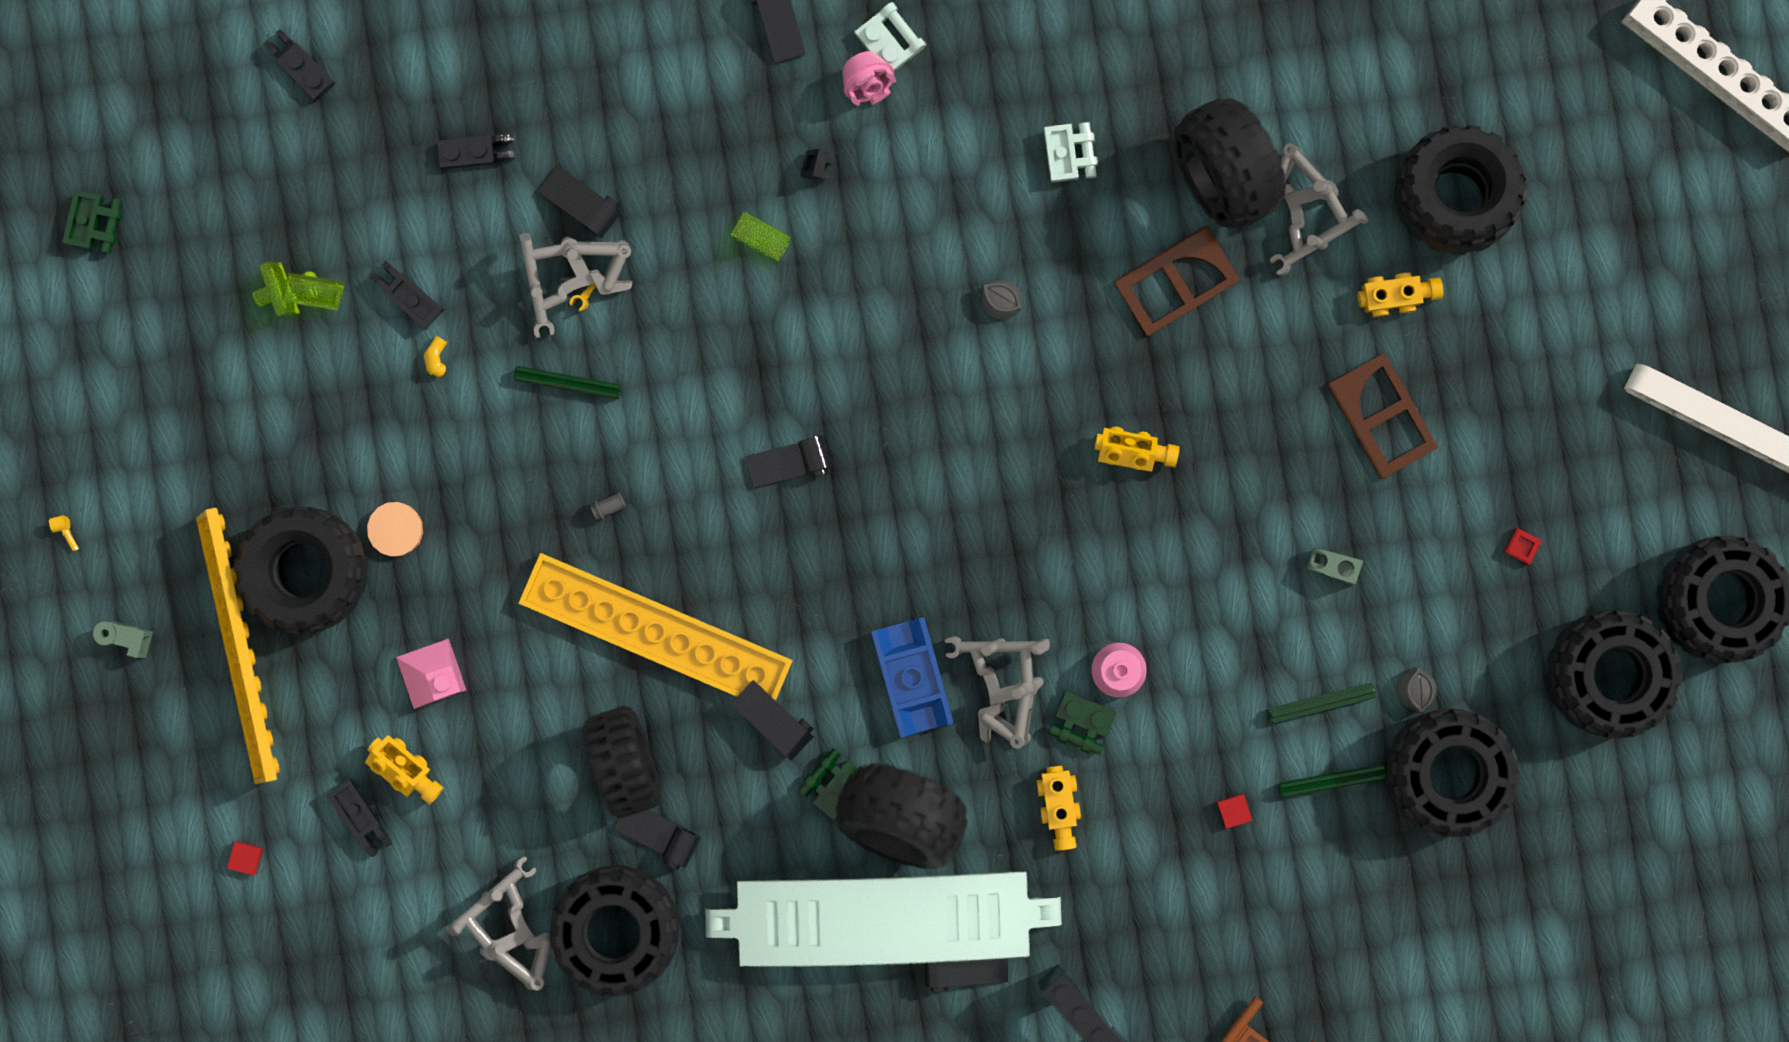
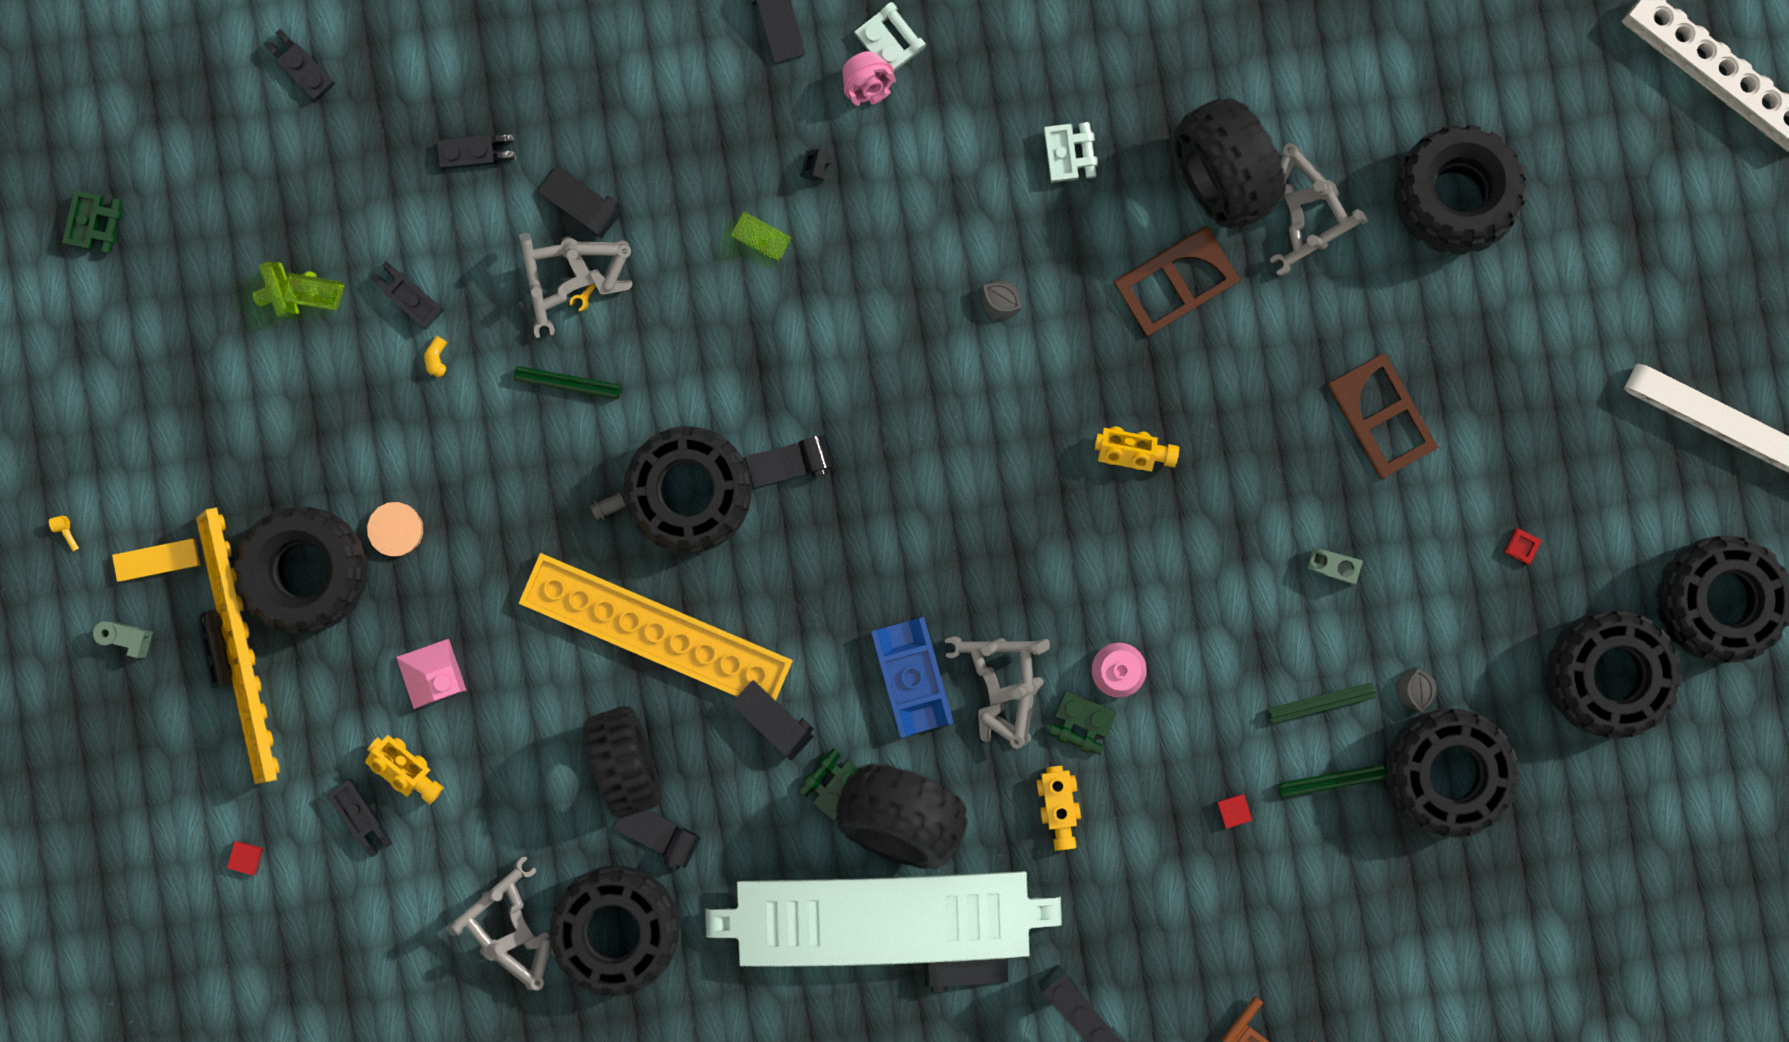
yellow brick [1357,273,1443,317] -> none
none -> yellow tile [112,539,201,582]
none -> black hinge [198,609,232,689]
none -> black tyre [623,426,752,553]

